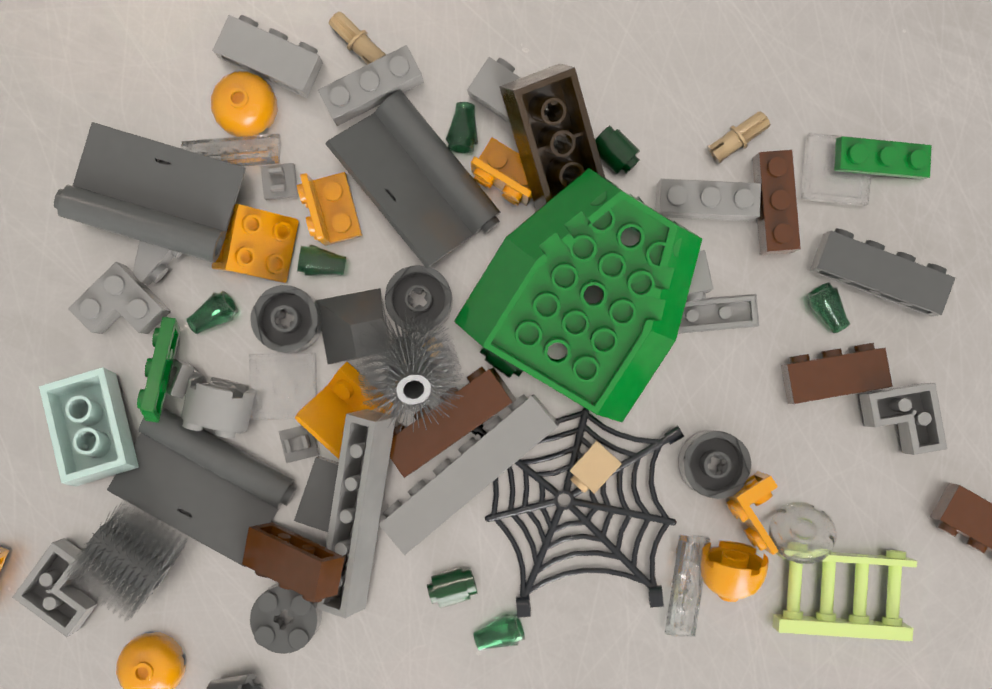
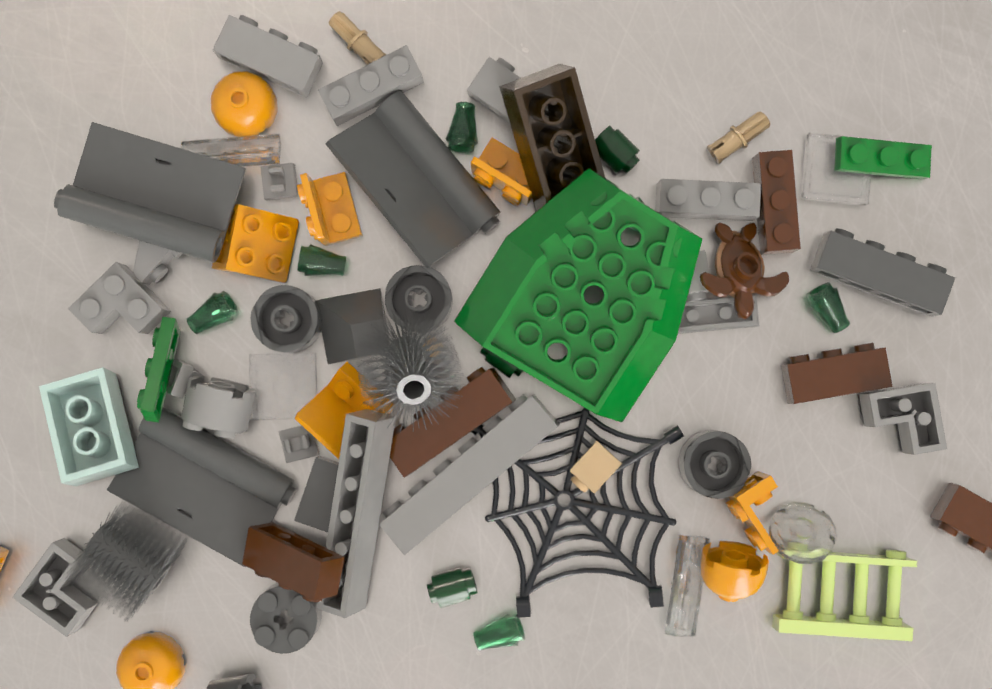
none -> reddish brown animal [700,223,789,320]

